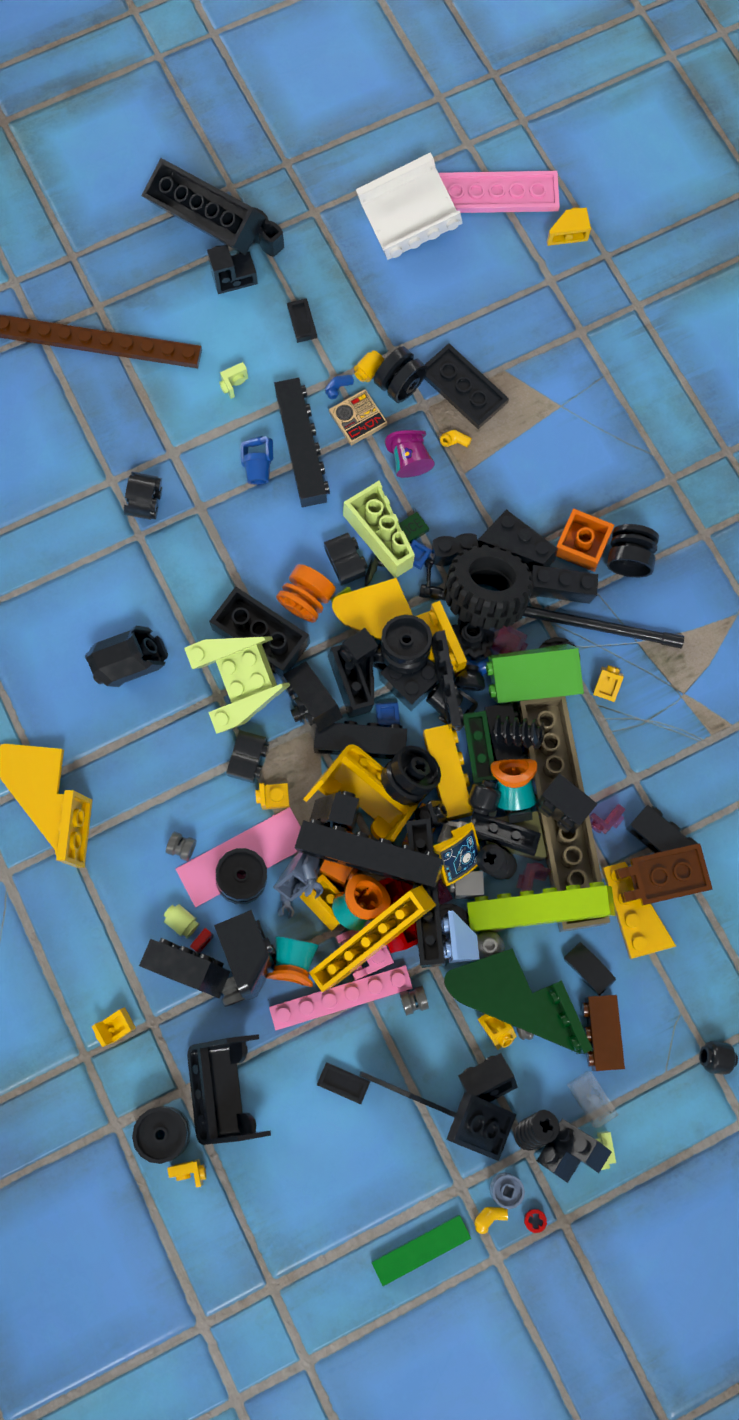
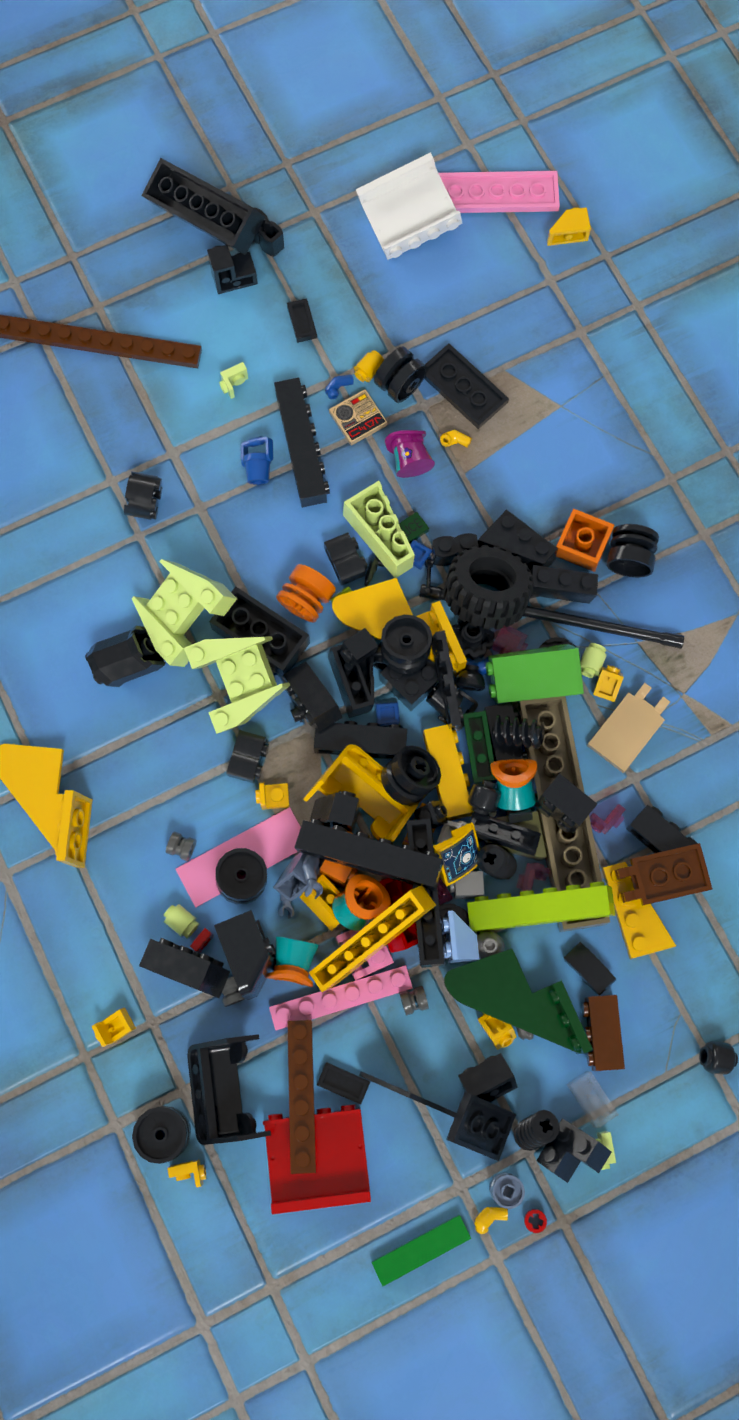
none -> yellowish green wedge [132,559,237,667]
none -> red panel [263,1104,371,1215]
none -> reddish brown plate [288,1020,316,1174]
none -> yellowish green brick [580,643,607,678]
none -> tan tile [587,683,670,773]

